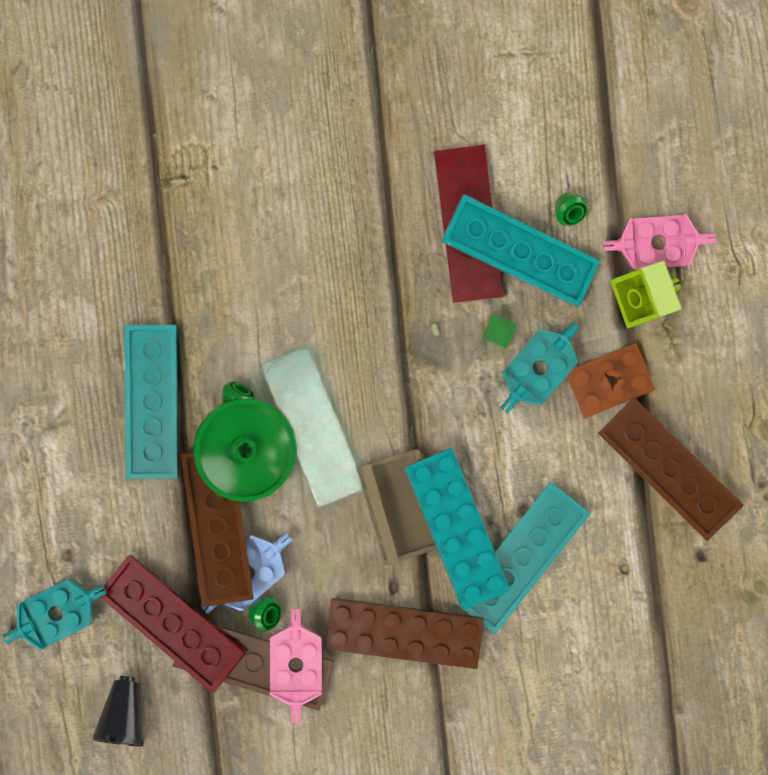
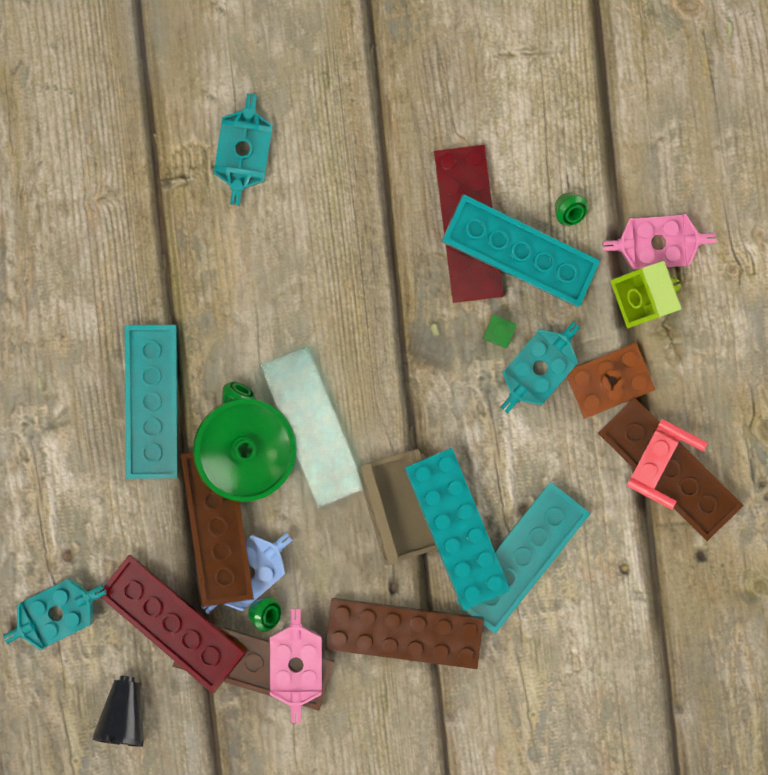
none -> teal plate [213,93,273,206]
none -> coral plate [627,419,708,510]

